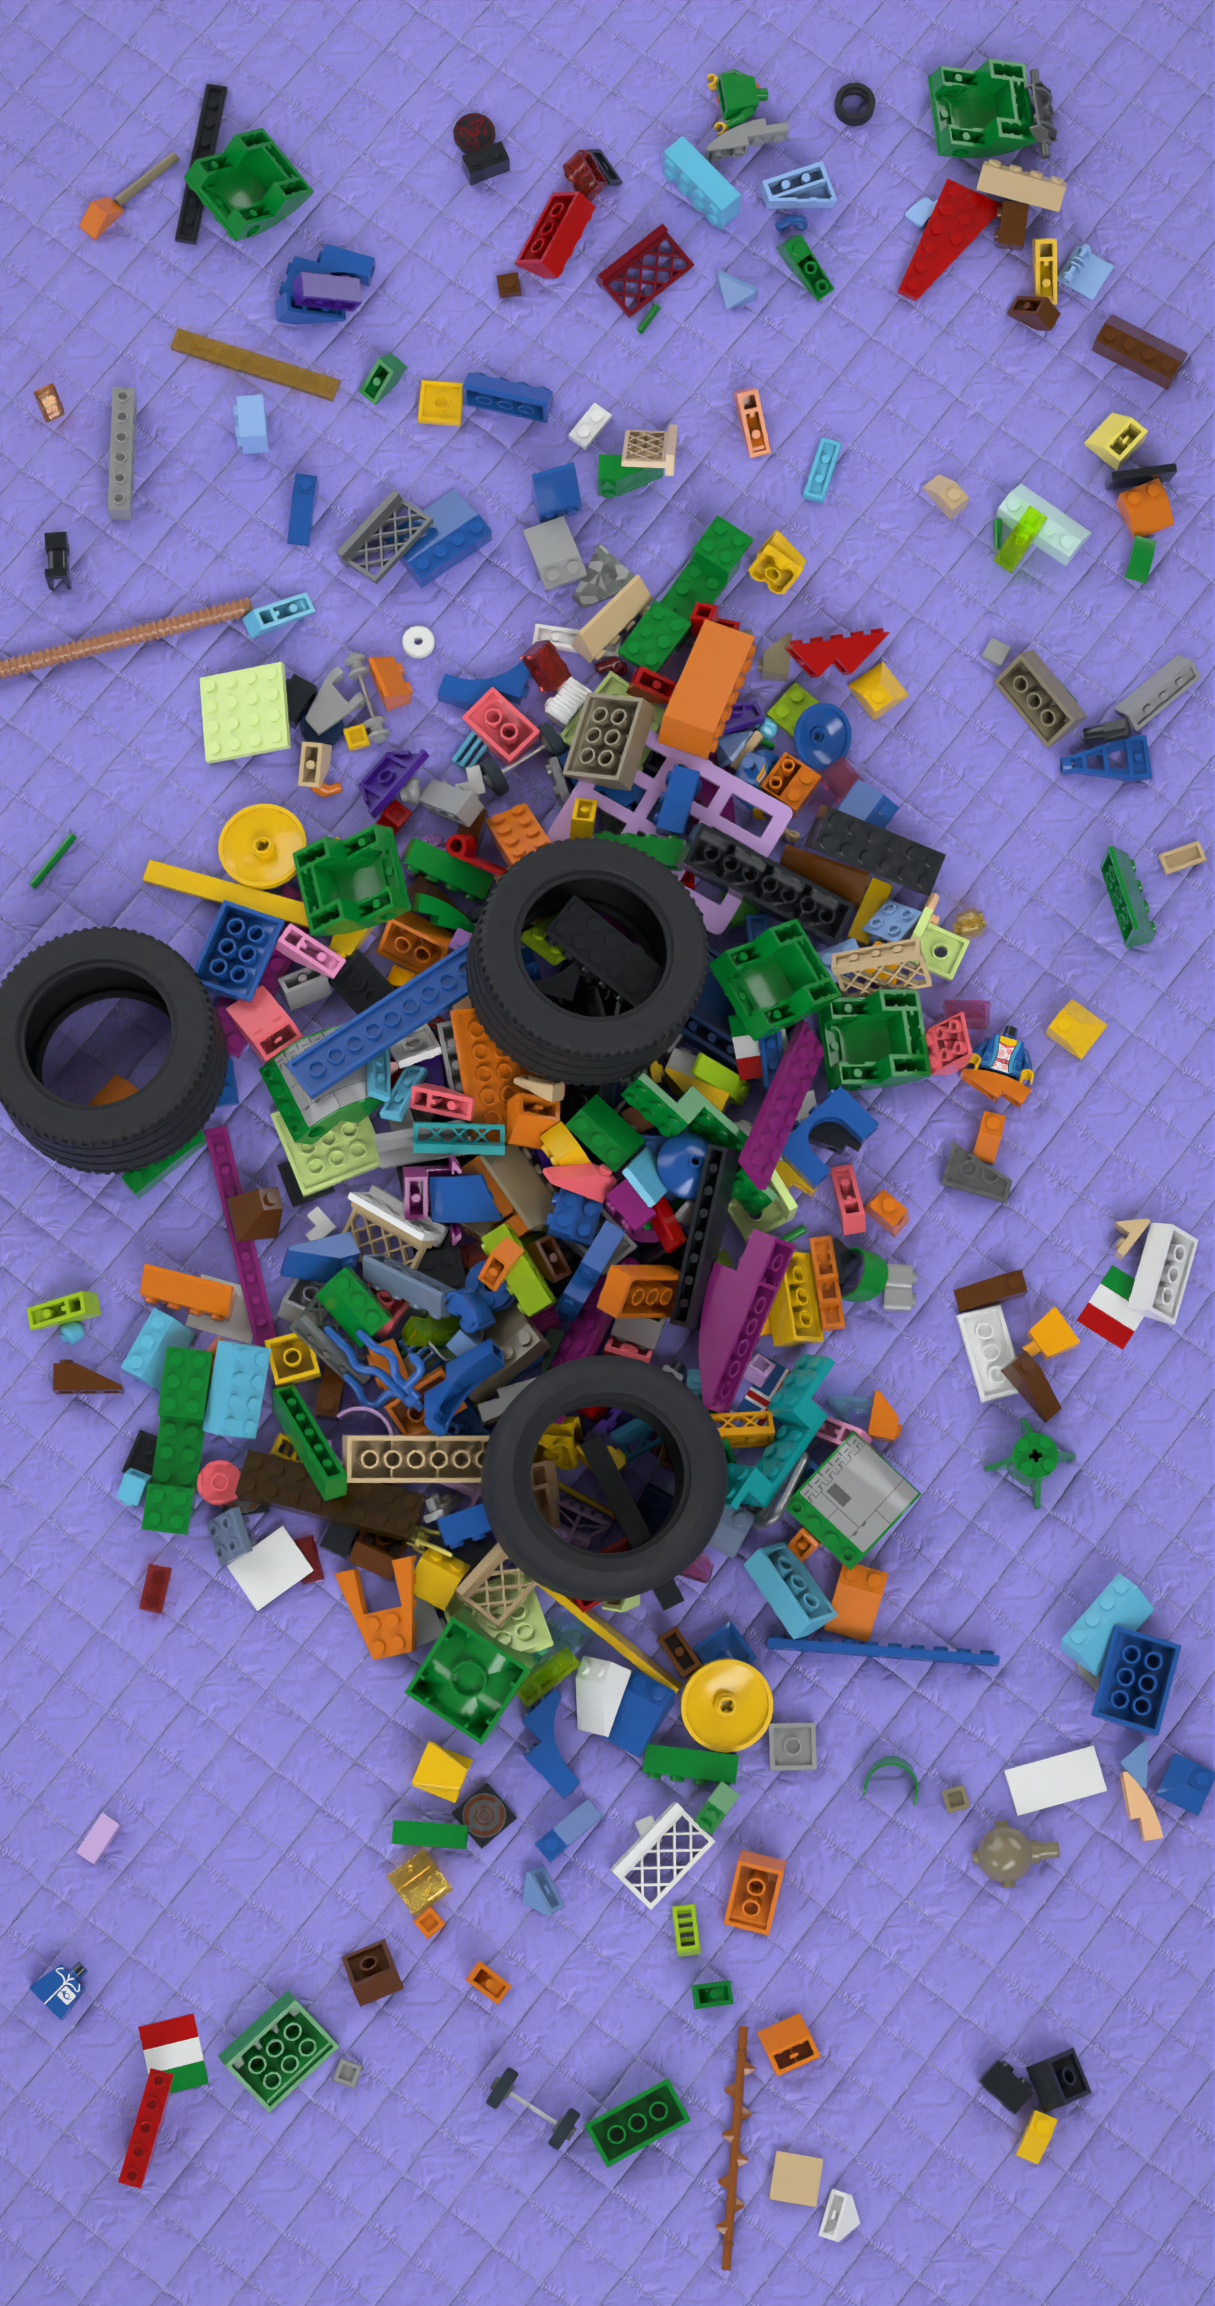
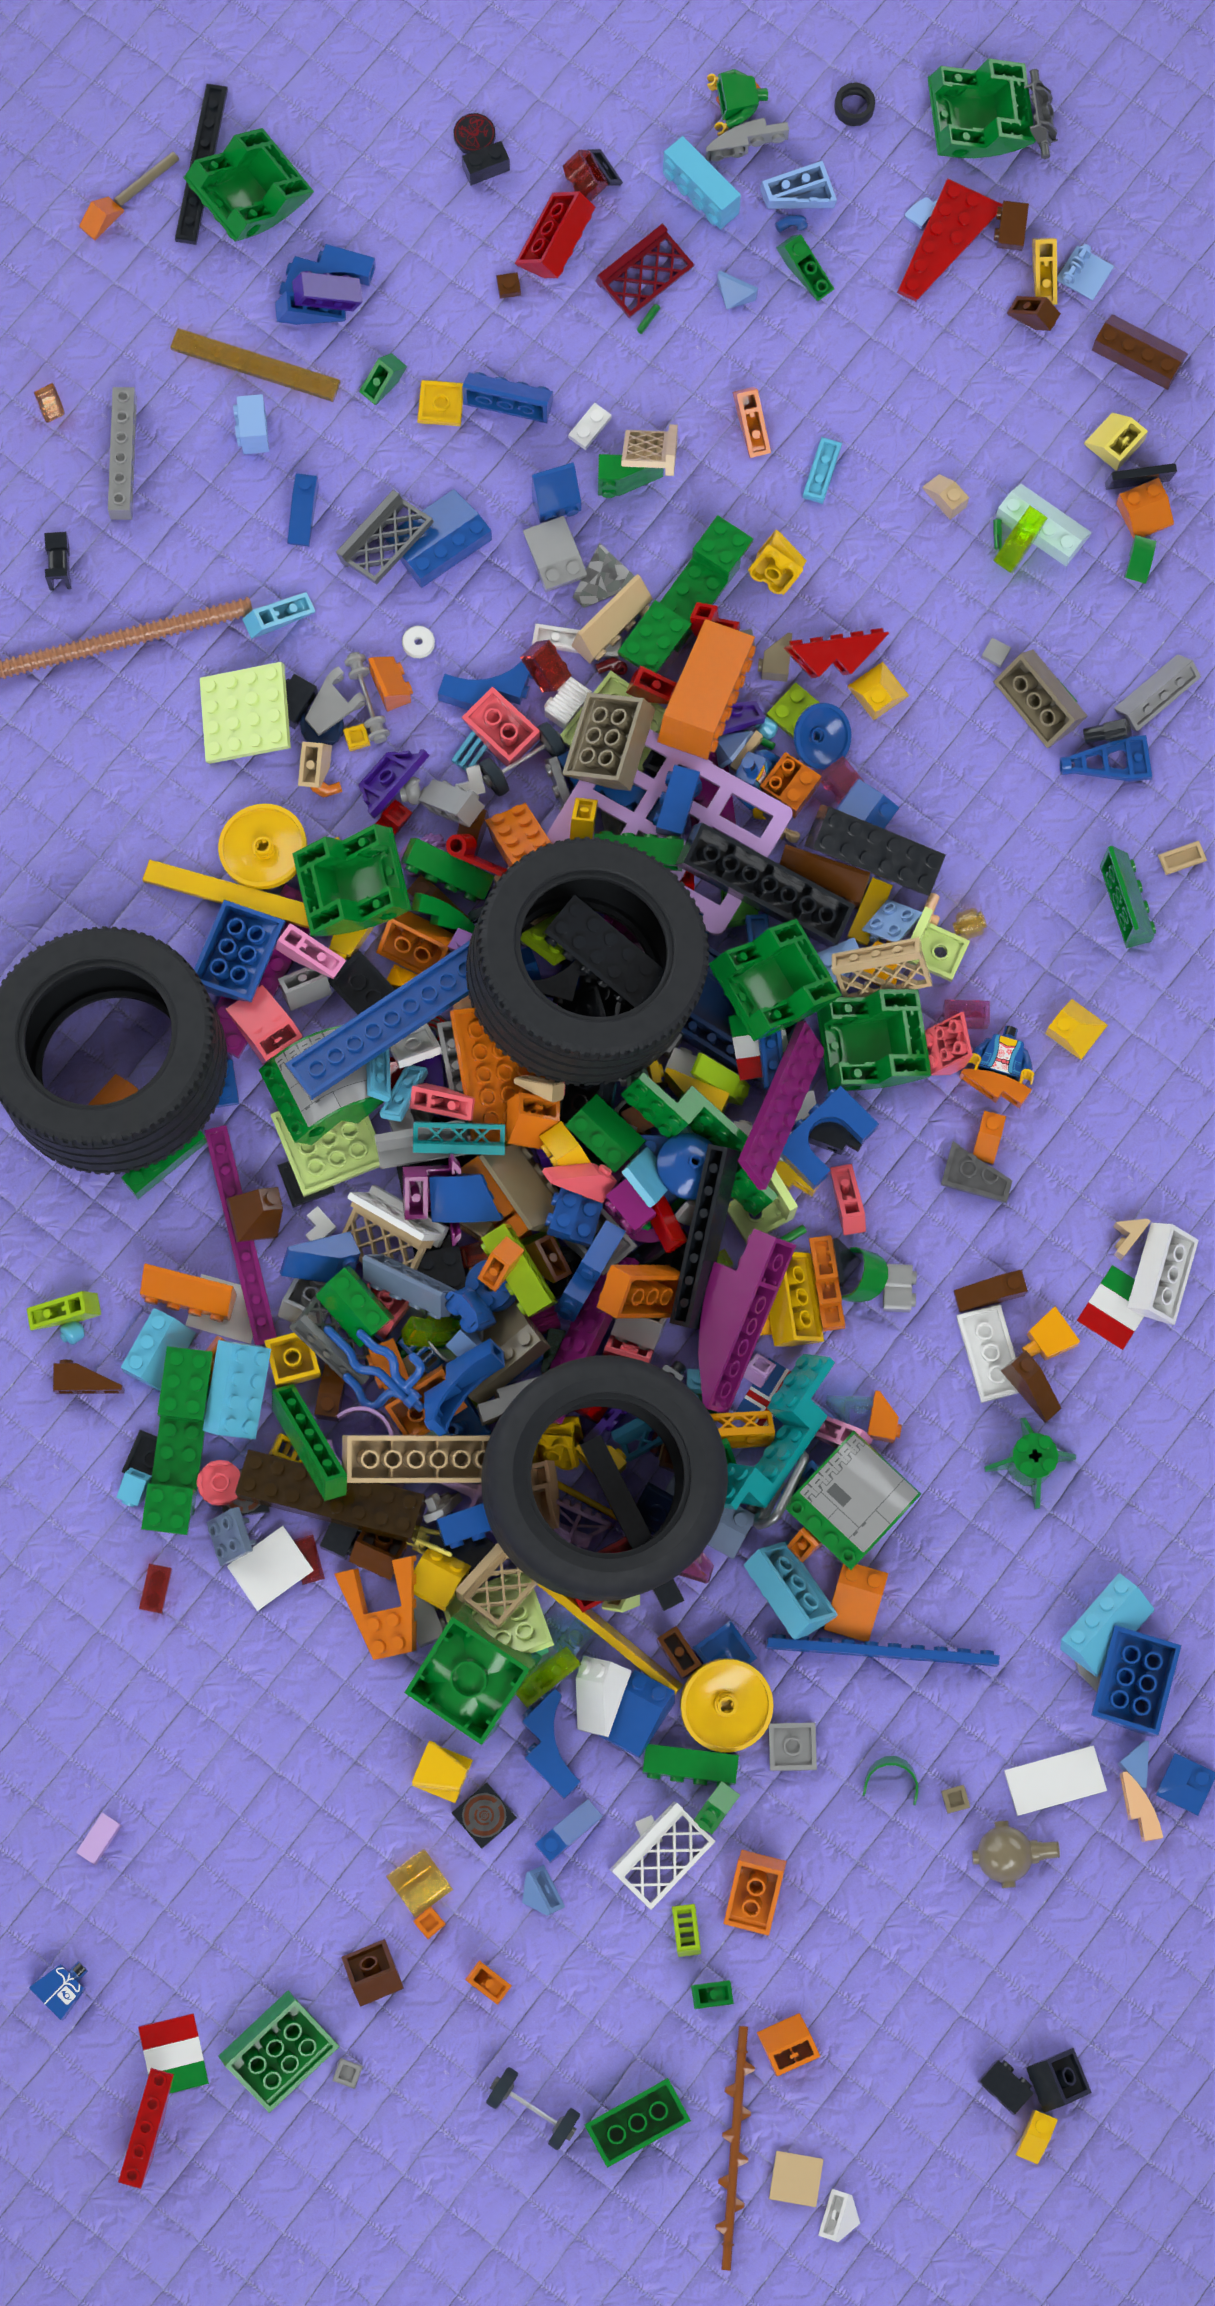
green bar [29,833,77,889] -> none
green slope [392,1820,469,1849] -> none
orange torso [863,1189,909,1237] -> none
tan slope [976,159,1068,212] -> none

